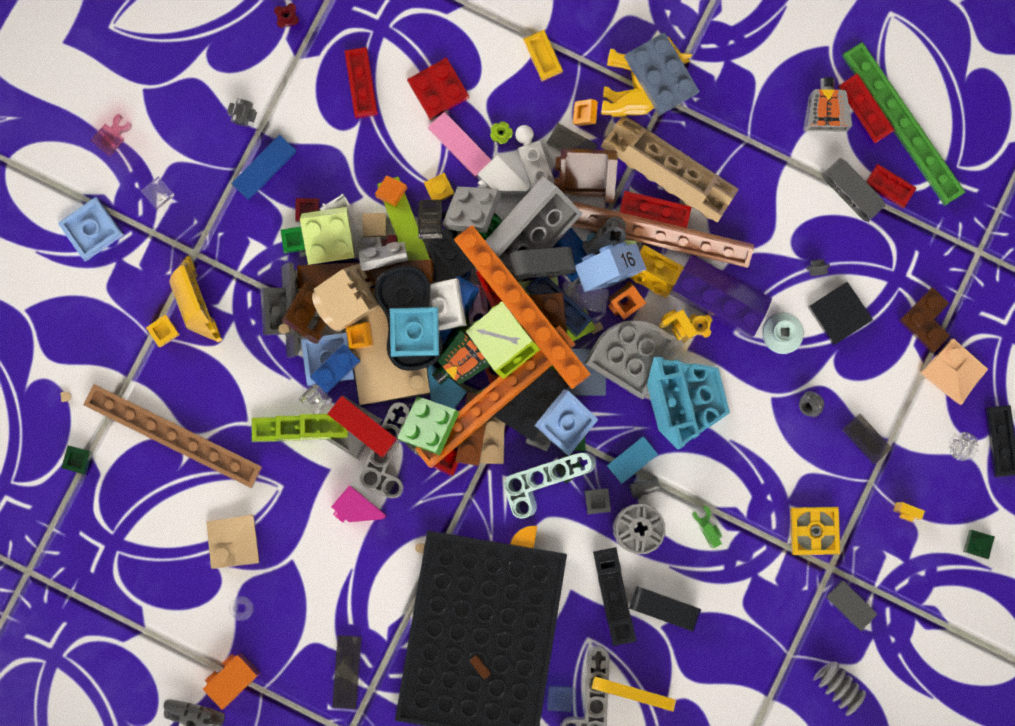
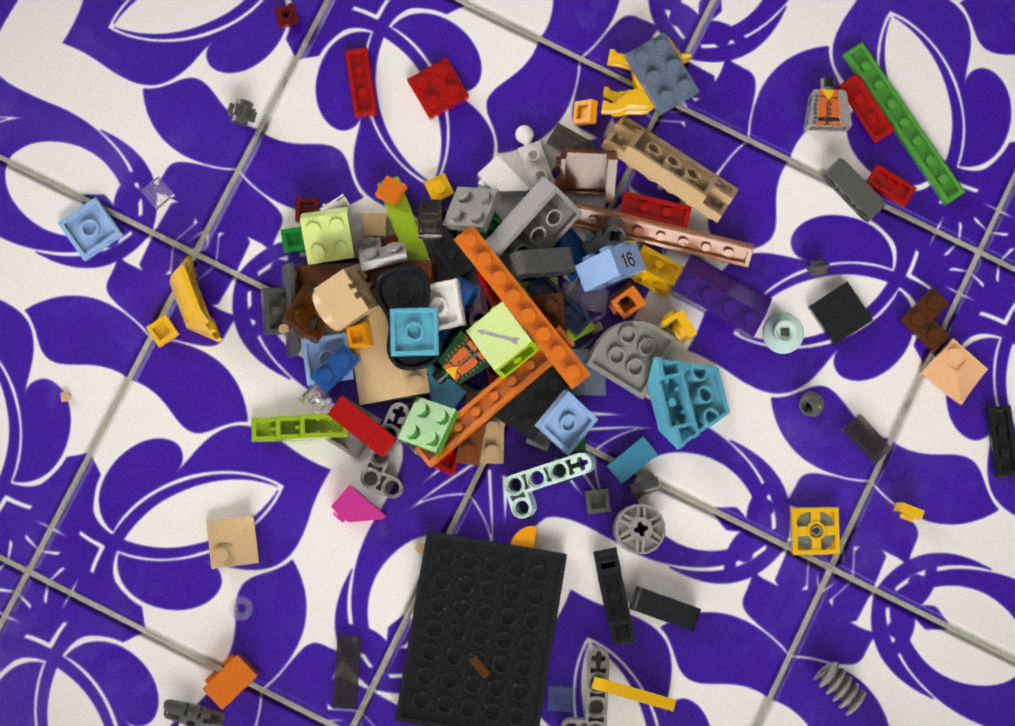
dark green plate [61,445,93,474] -> none
medium nougat plate [83,384,263,488] -> none
clear pink plate [90,114,132,157] -> none
blue tile [231,134,297,201] -> none
bright pink tile [428,112,492,178] -> none
lime plate [490,122,513,144] -> none
yellow tile [523,30,563,81] -> none
yellow plate [689,314,712,338] -> none
bright green plate [692,506,722,548] -> none
dark grey tile [826,580,877,631] -> none
clear gear [948,432,979,461] -> none
dark green plate [963,530,995,559] -> none

